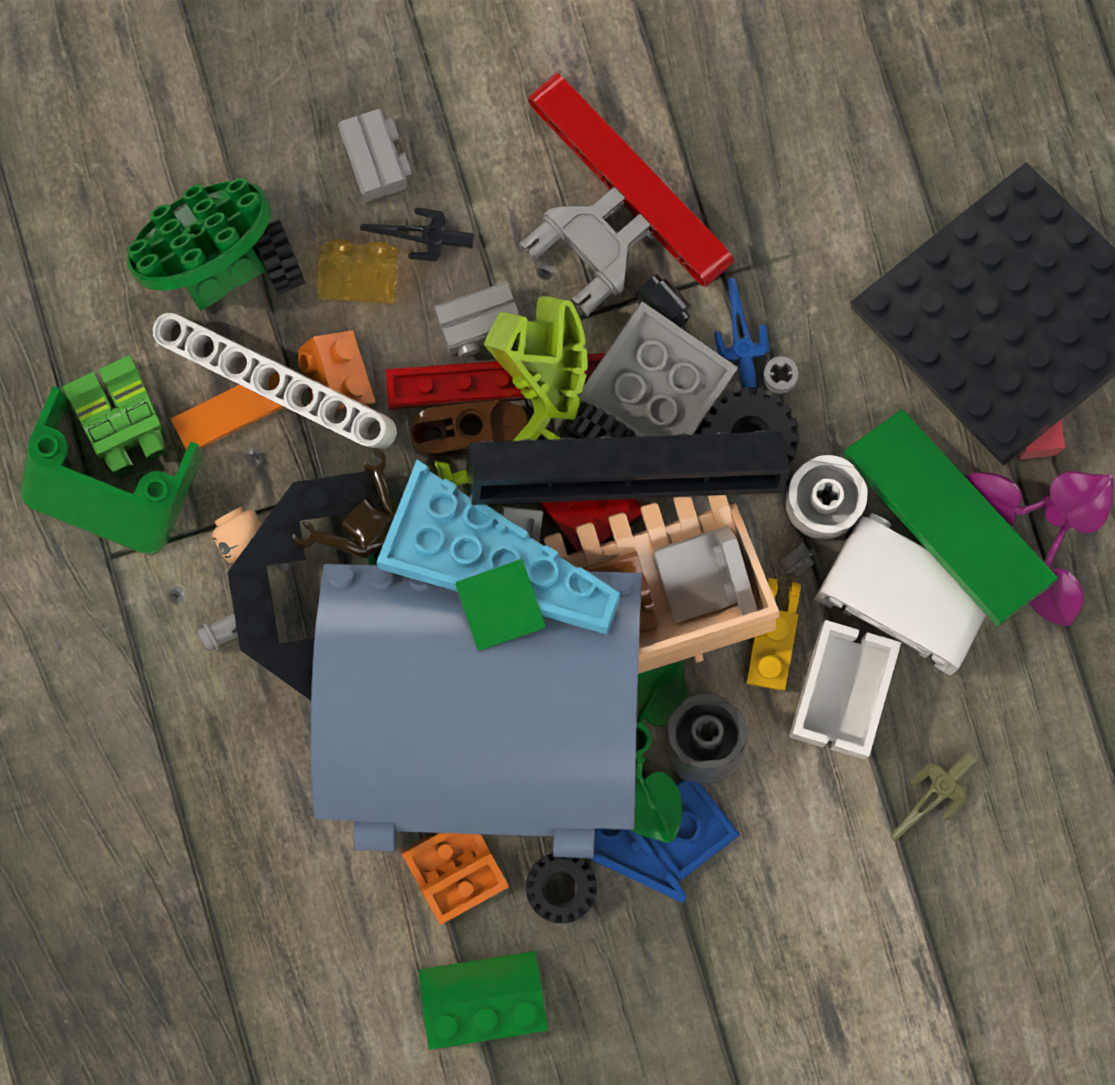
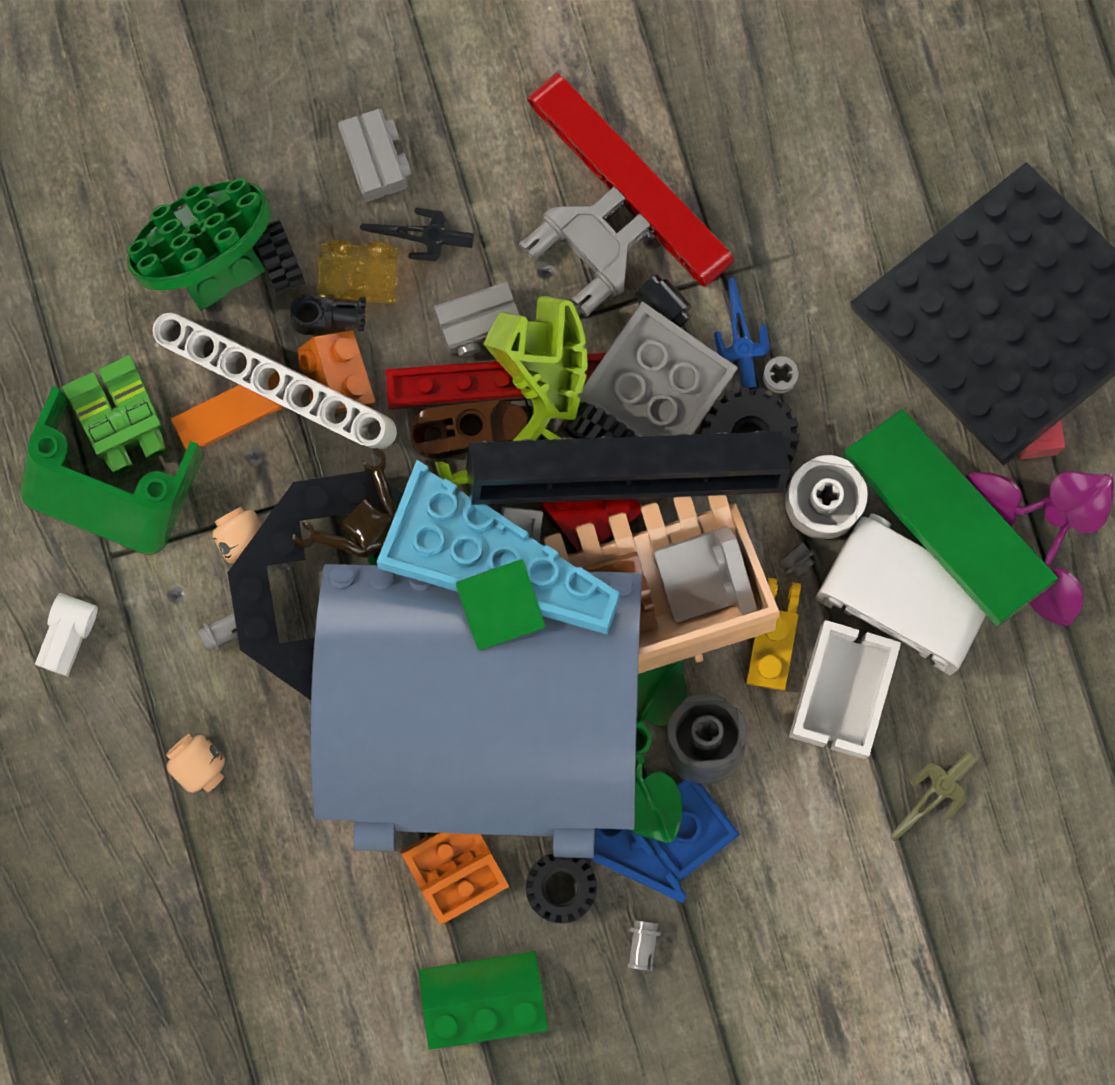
none -> white piece [35,593,98,677]
none -> light nougat head [166,734,225,793]
none -> black connector [290,295,366,335]
none -> light grey pin [627,920,661,971]

